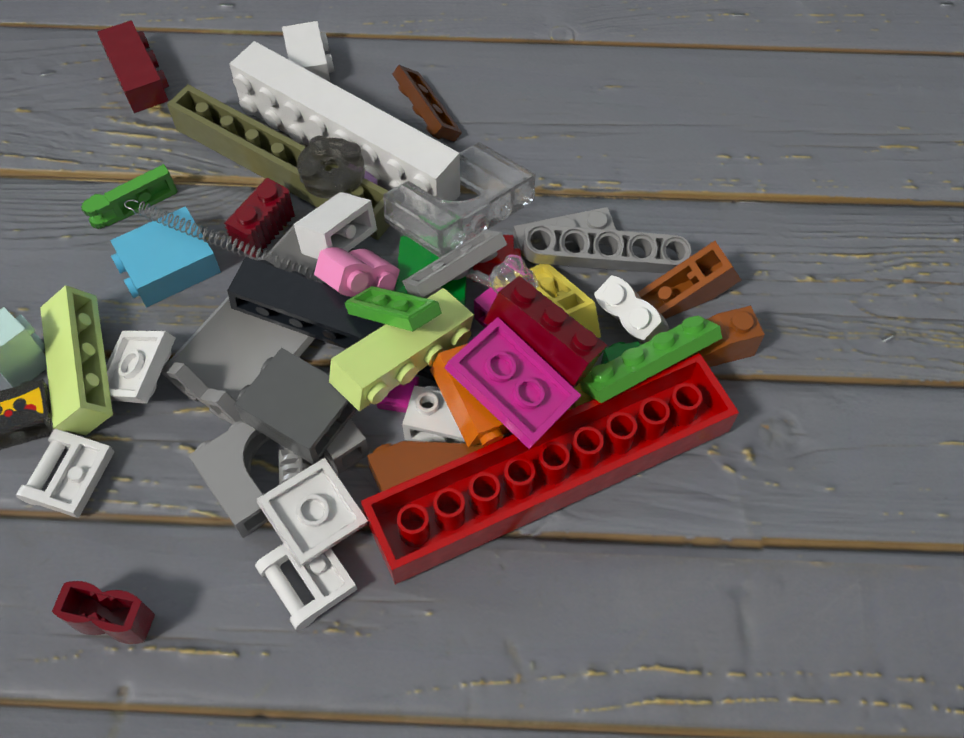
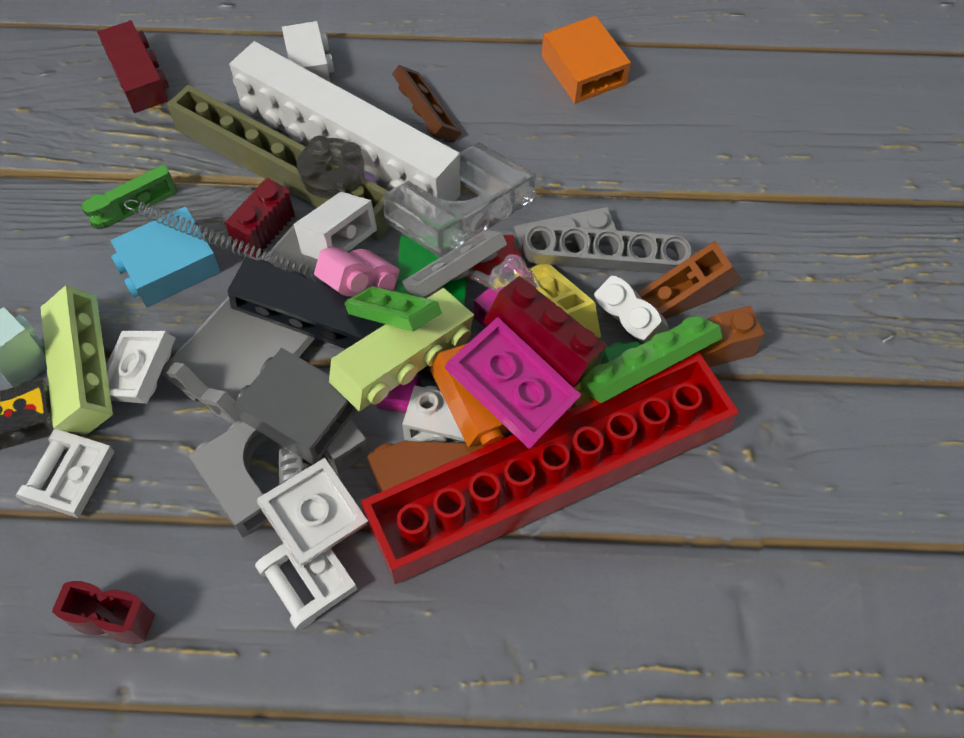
none -> orange brick [541,15,631,104]

